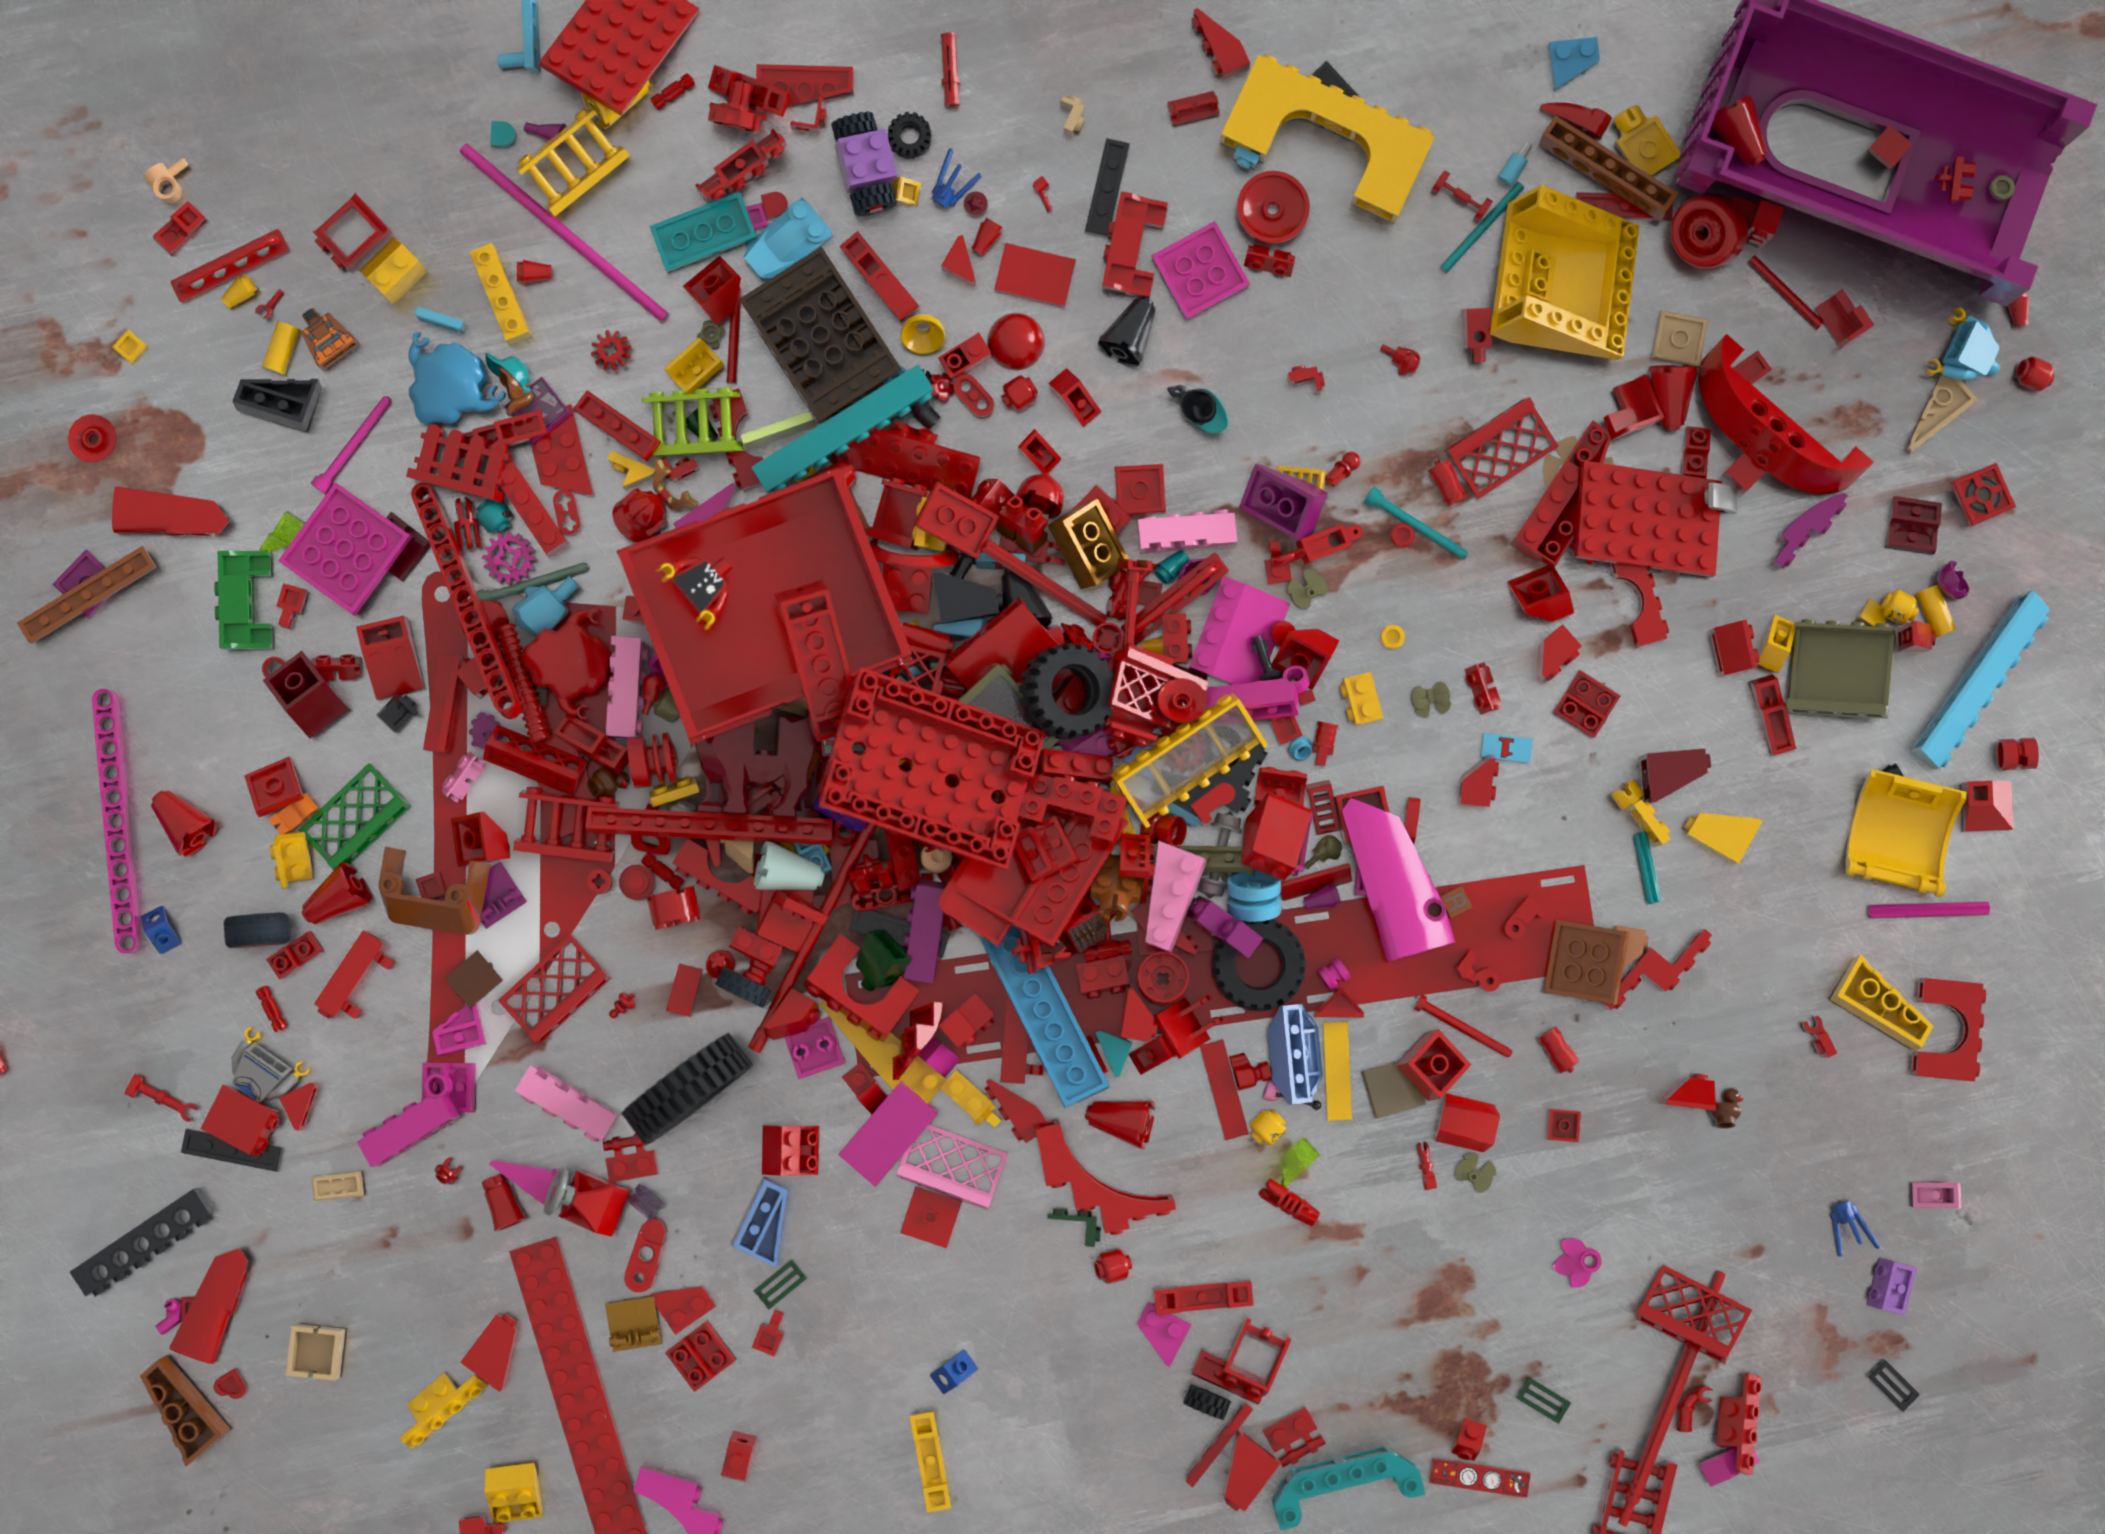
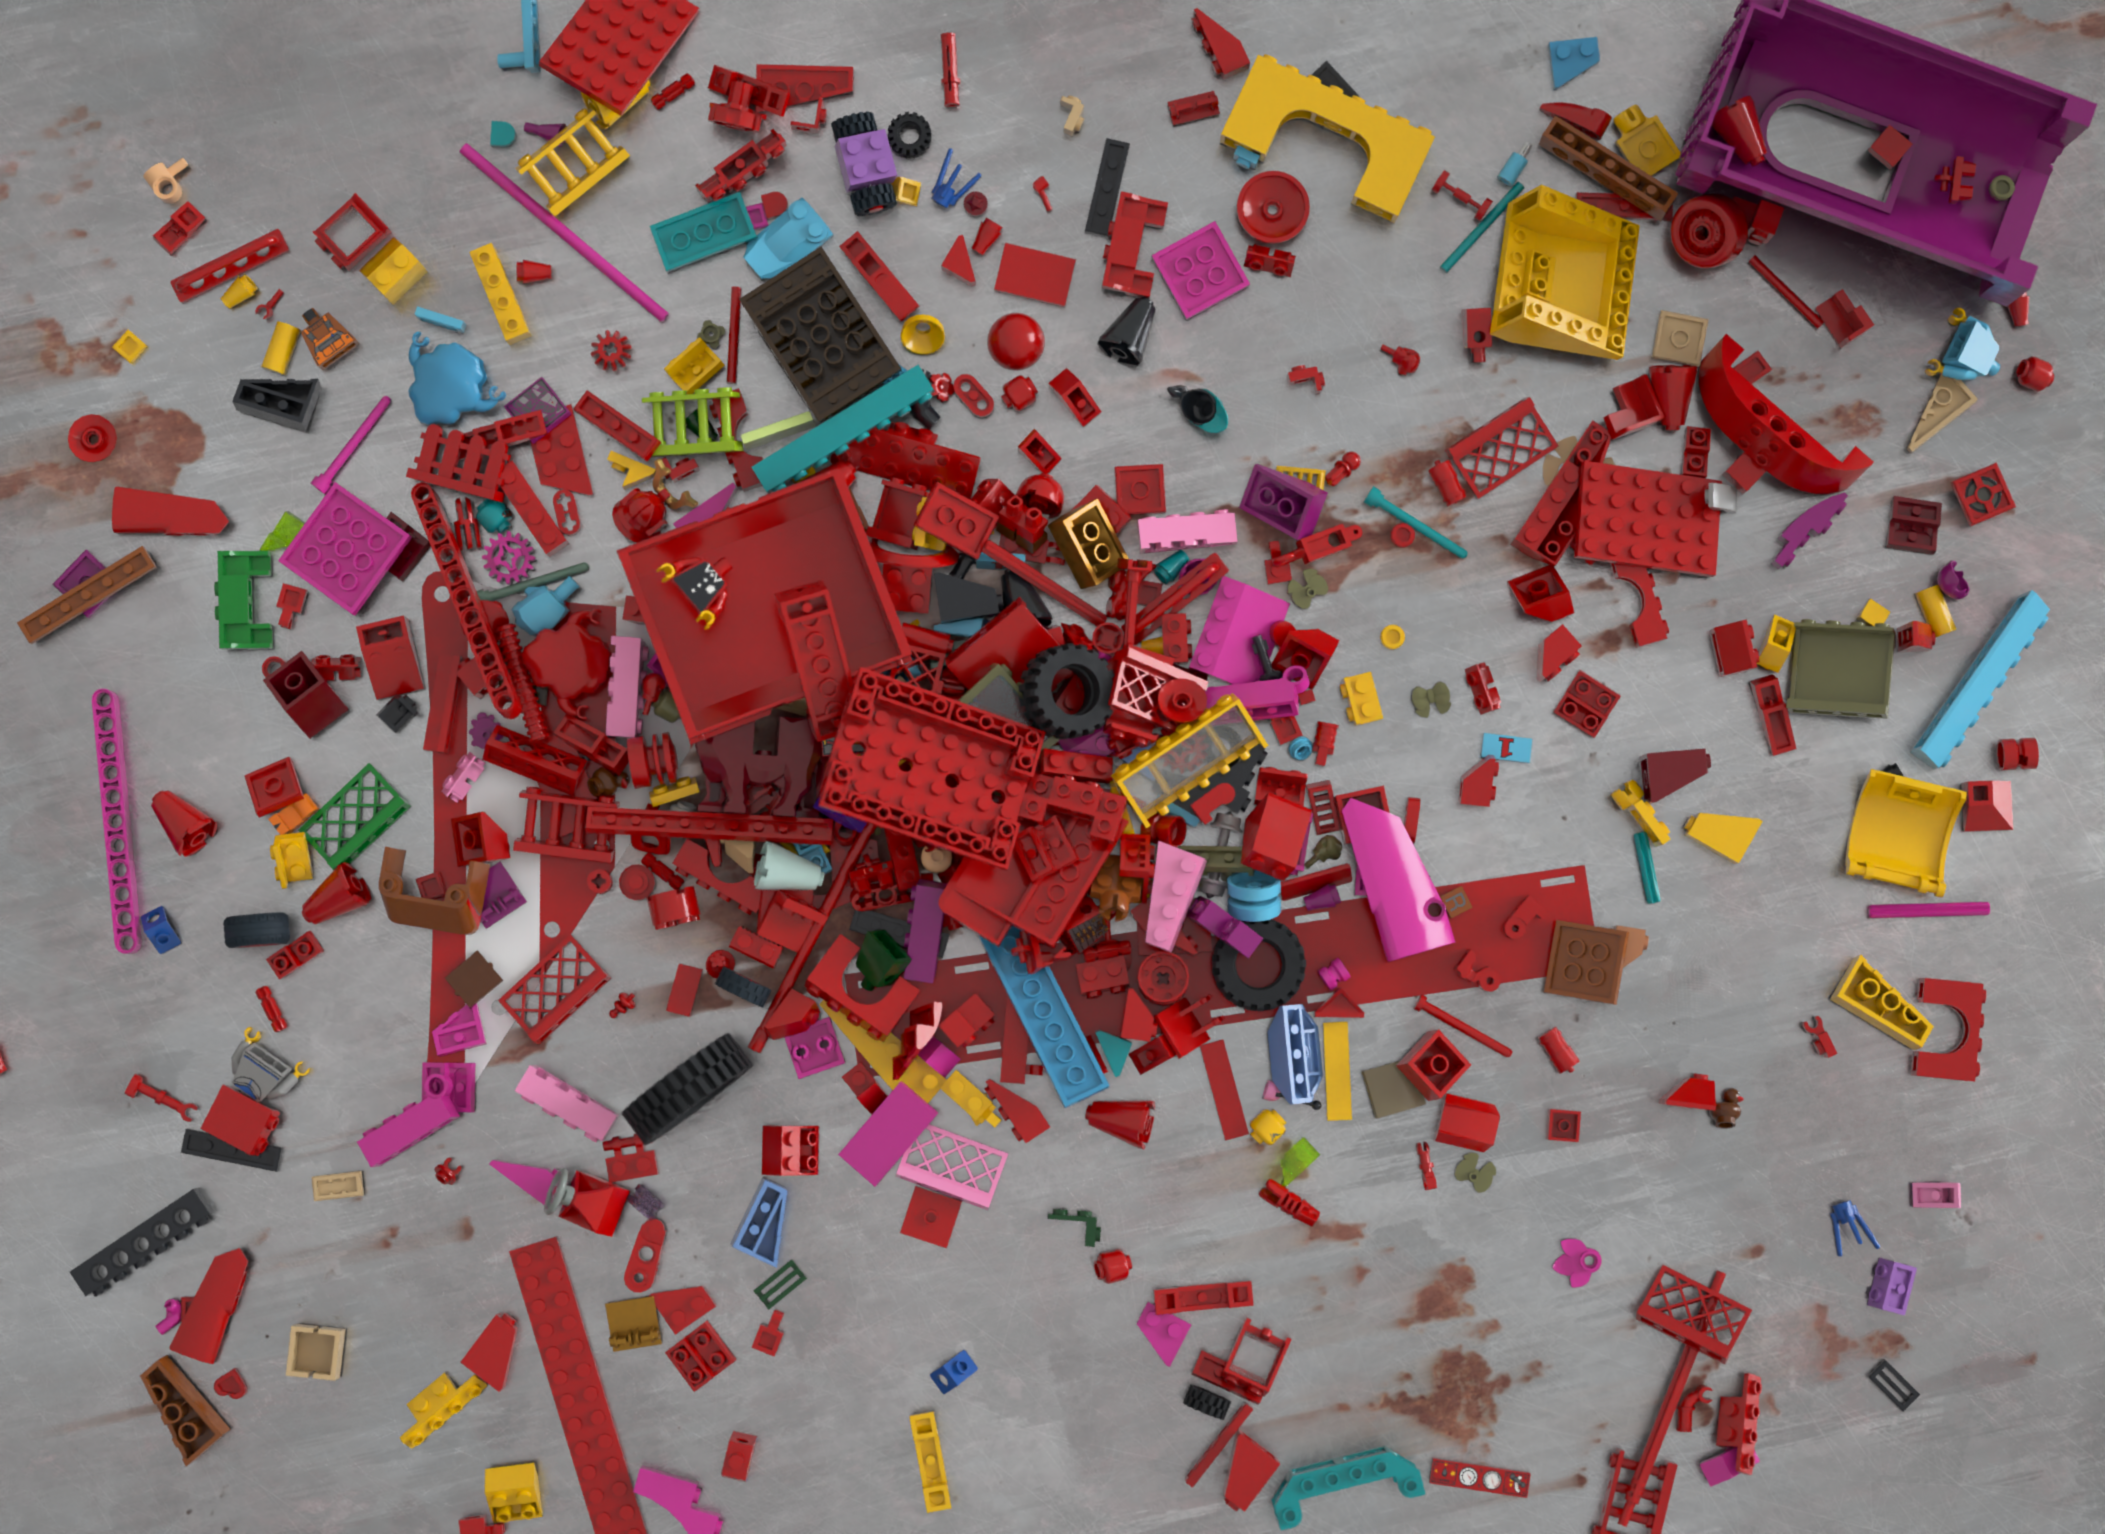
red slope [279,1082,319,1131] -> none
red brick [314,930,395,1019] -> none
red plant [482,1174,527,1232] -> none
hair [485,352,533,416] -> none
red slope [683,255,741,325] -> none
red wheel [743,958,773,986] -> none
red slope [938,333,992,379] -> none
red arch [1034,1119,1176,1235] -> none
red piece [1229,1053,1272,1091] -> none
red plate [1262,1406,1326,1468] -> none
red bracket [1451,1418,1487,1461] -> none
dark green tile [1515,1377,1571,1424] -> none
red bracket [1601,929,1712,1010] -> none
yellow head [1880,589,1919,625] -> none

